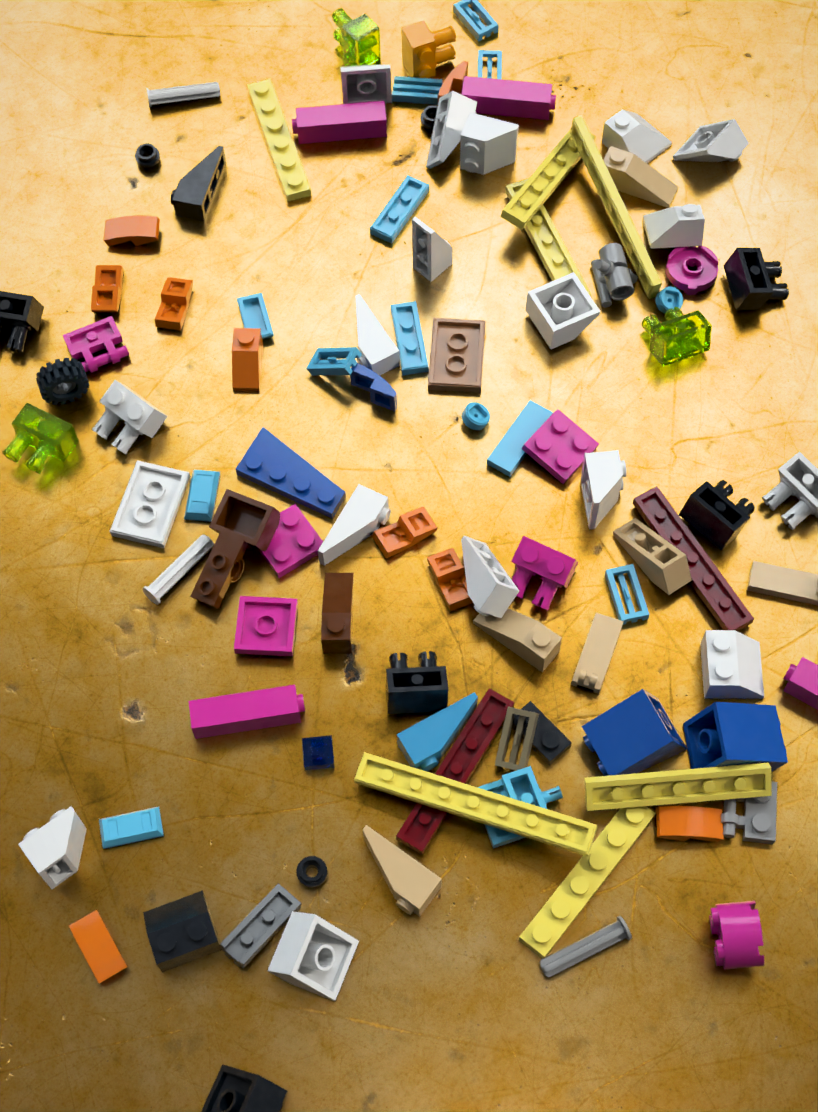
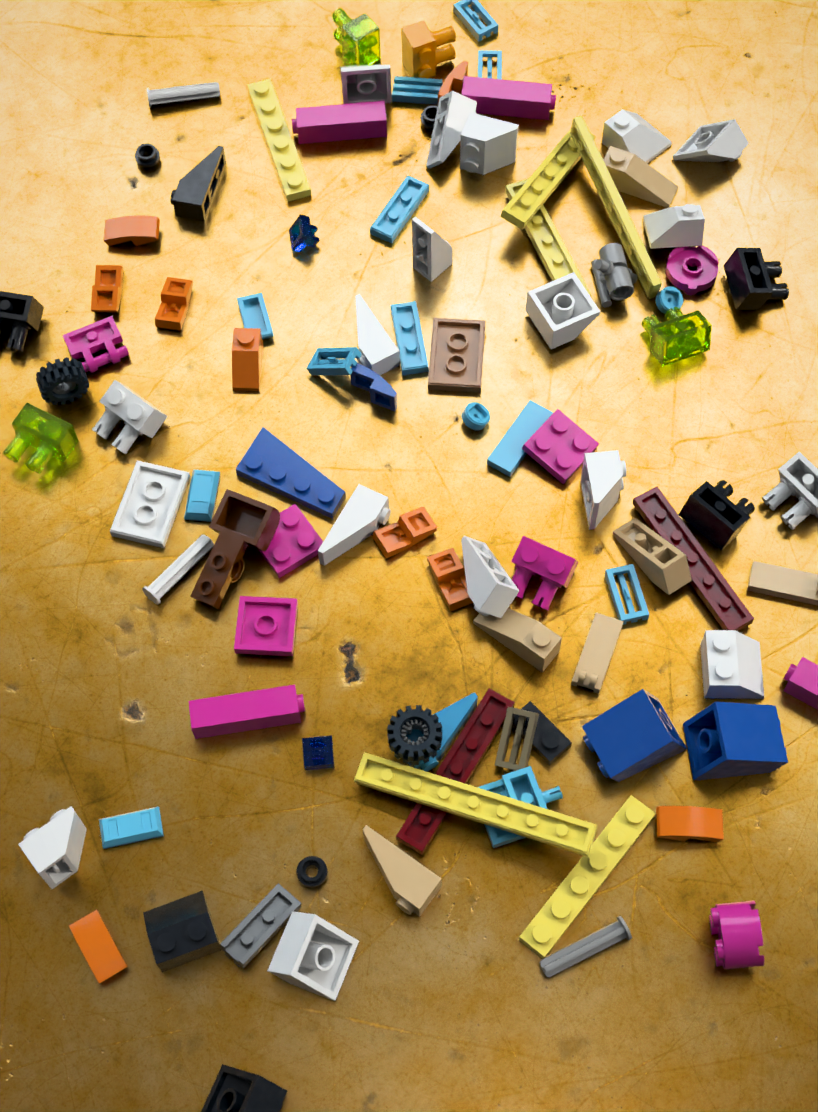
reddish brown slope [321,573,354,654] -> none
black brick [386,651,448,714] -> none
light yellow plate [584,763,772,811] -> none
light grey plate [721,781,777,844] -> none
none -> tile [289,214,320,252]
none -> black bush [387,705,442,765]

